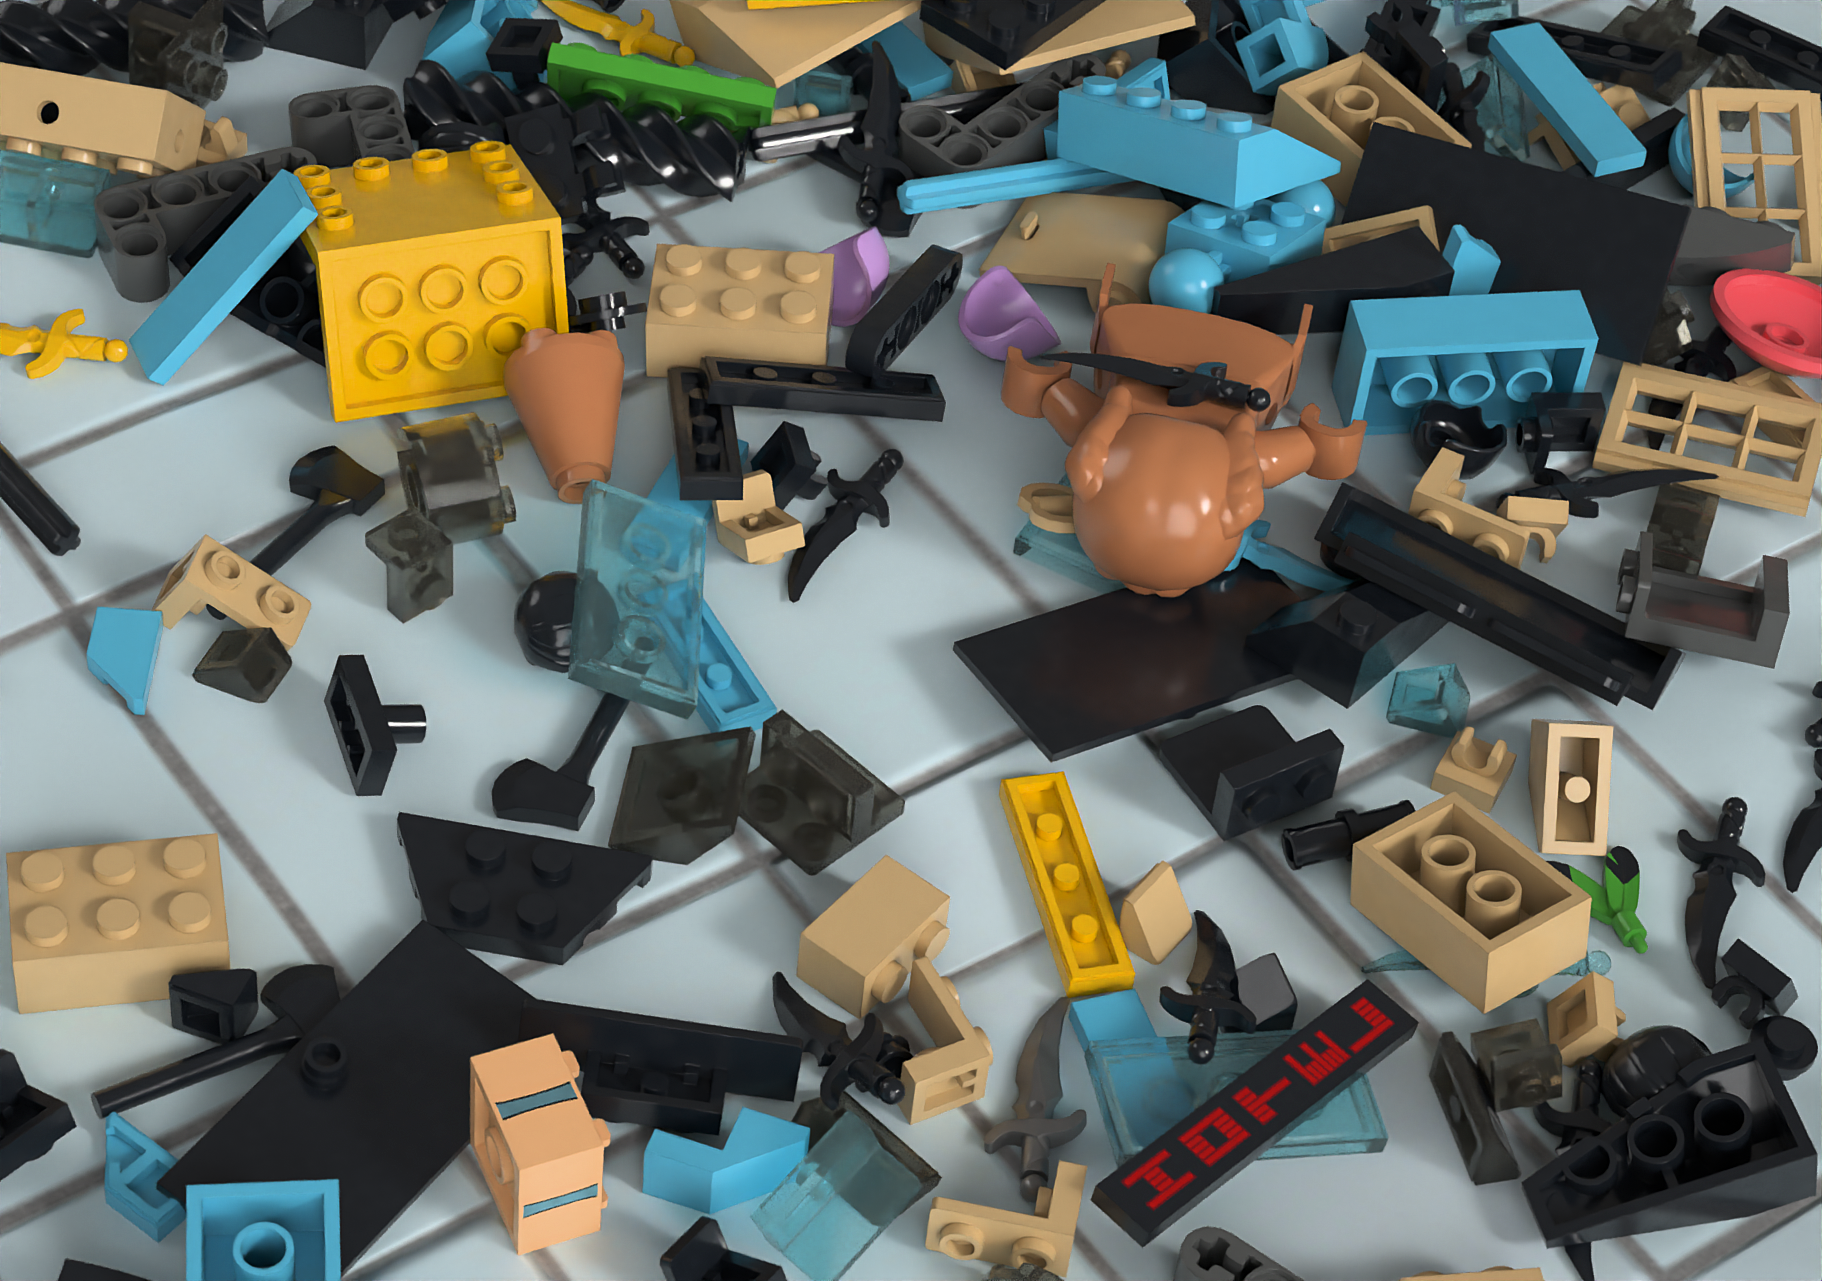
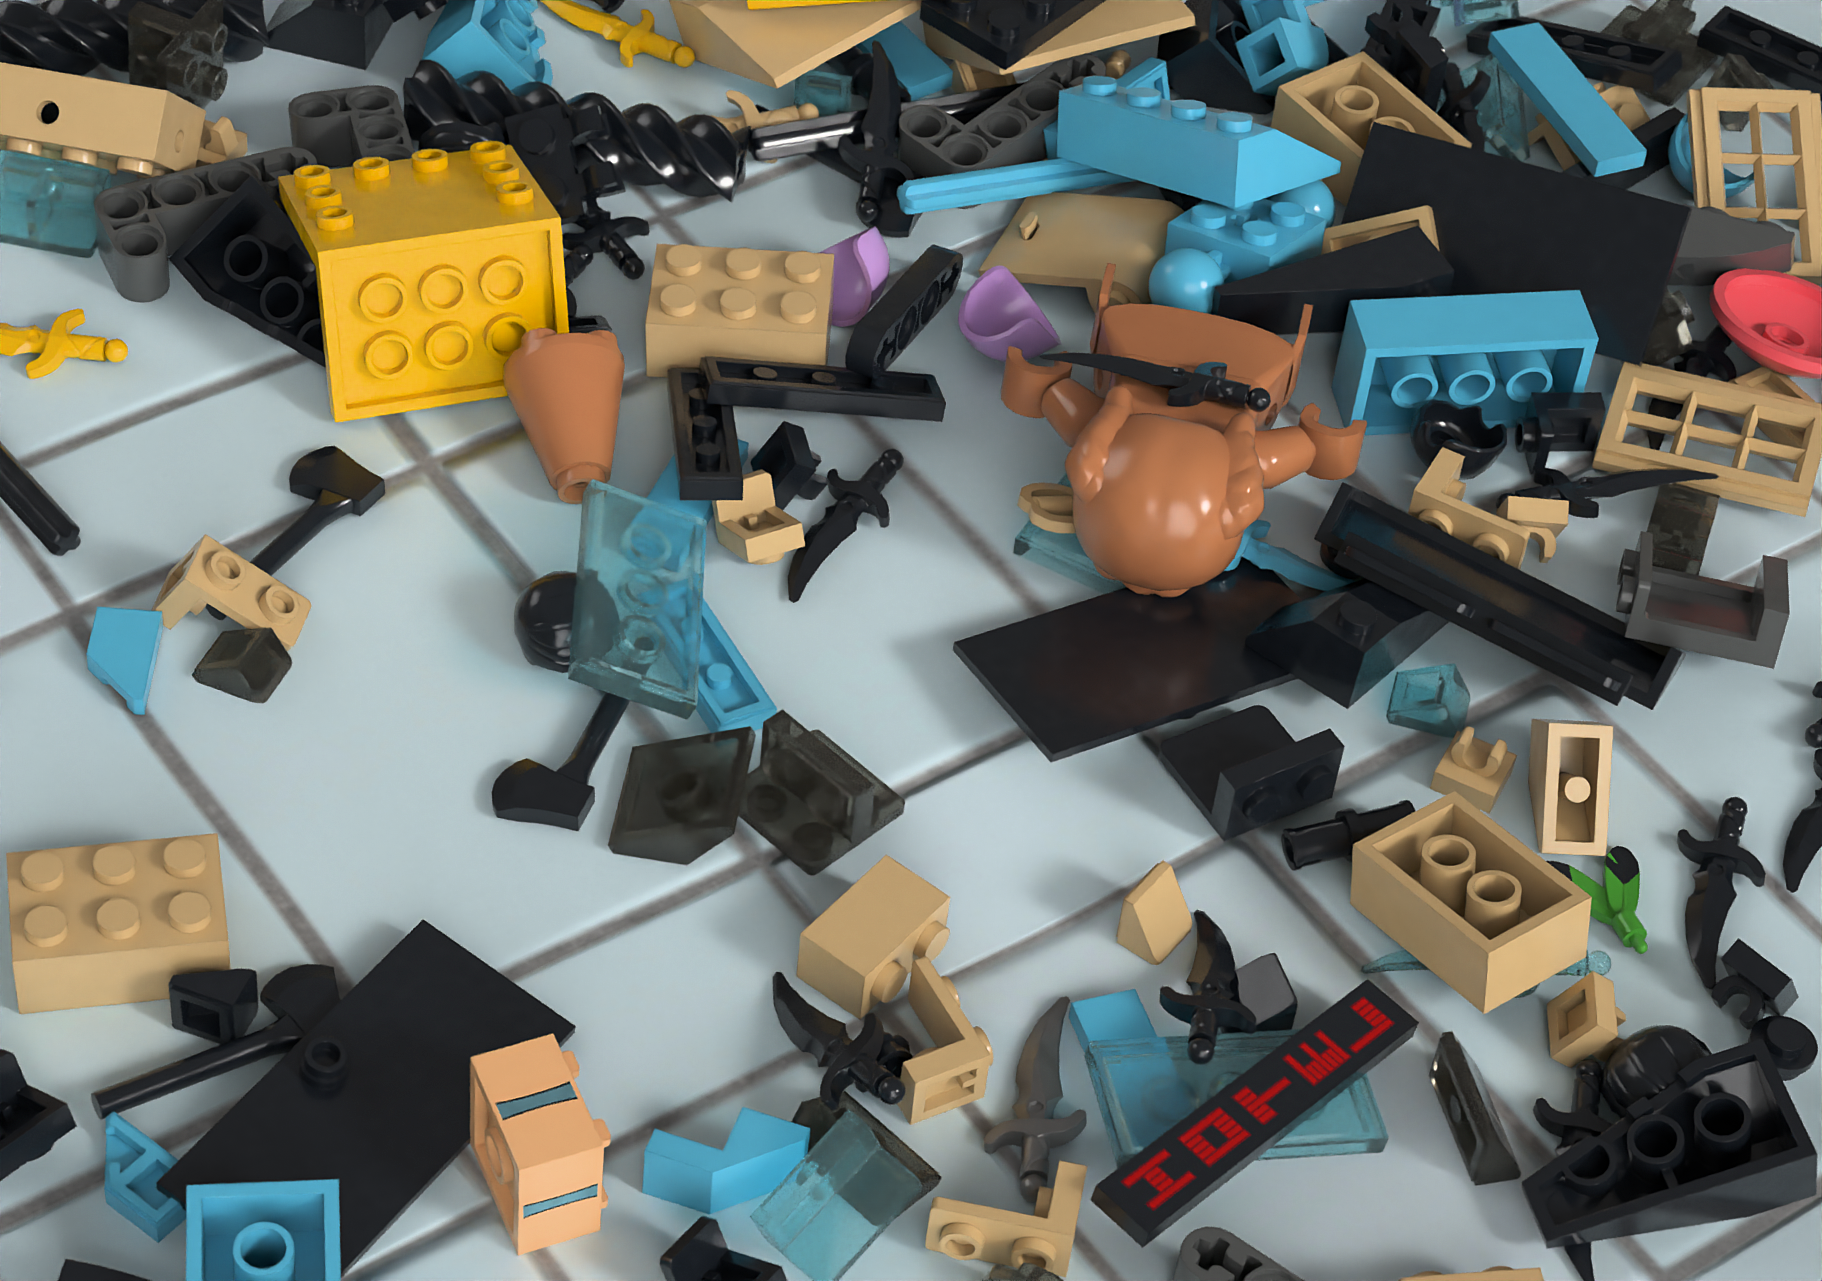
medium azure tile [129,169,318,386] -> none
black tile [324,655,426,796] -> none
clear smoke bracket [365,508,453,624] -> none
clear smoke brick [397,412,516,551] -> none
black wing [397,812,653,966] -> none
black tile [485,18,563,87] -> none
black bracket [517,998,803,1136] -> none
bright green wing [547,42,777,131] -> none
black piece [568,291,647,332] -> none
yellow tile [999,771,1135,998] -> none
medium azure tile [1442,224,1501,296] -> none
clear smoke bracket [1470,1018,1562,1112] -> none

